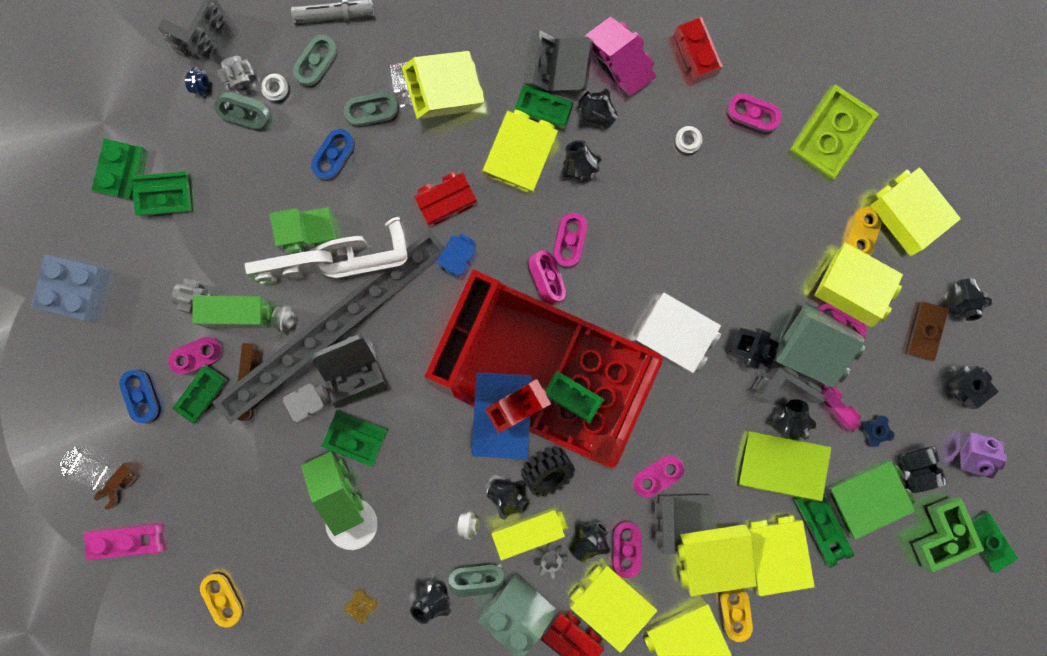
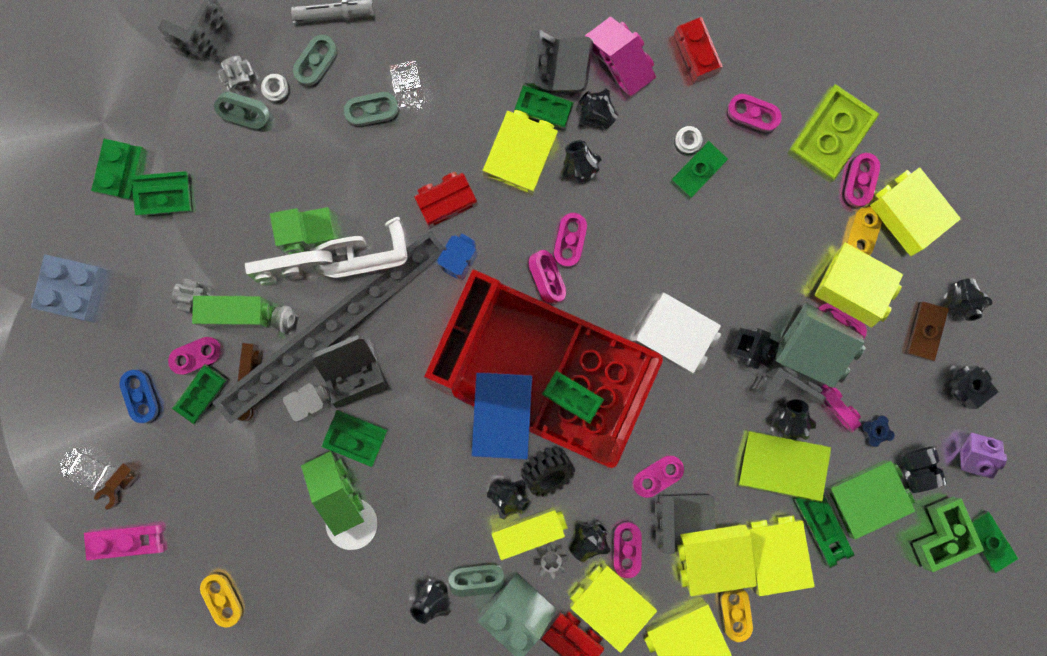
dark blue plate [185,67,209,97] -> none
blue plate [311,129,354,180] -> none
clear yellow plate [344,590,377,624] -> none
neon yellow brick [401,51,484,119] -> none
white plate [458,512,479,540] -> none
red brick [485,379,551,434] -> none
none -> green plate [671,141,728,199]
none -> dark pink plate [844,153,880,207]

